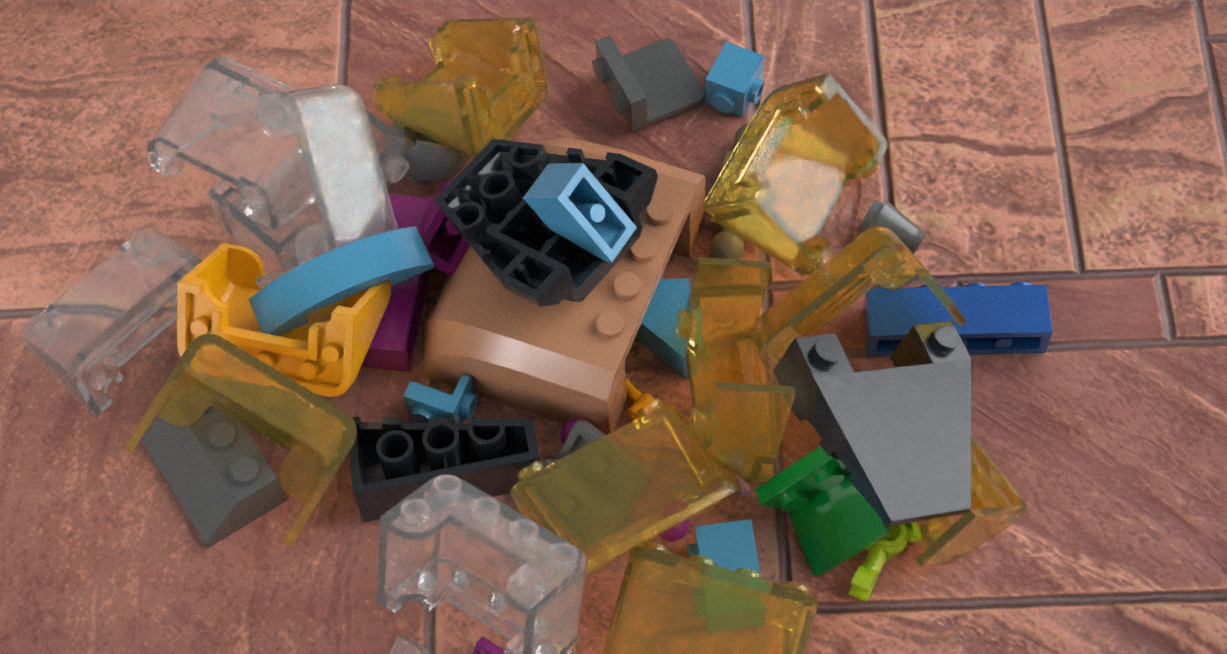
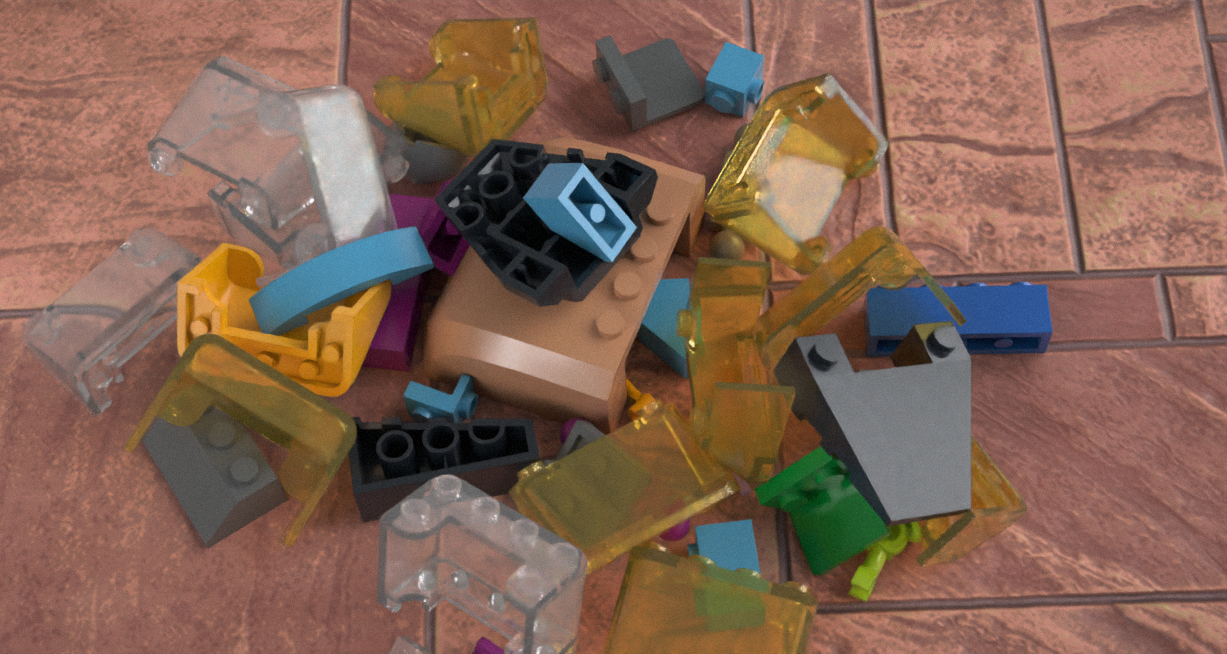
dark grey cone [858,199,926,255] -> none

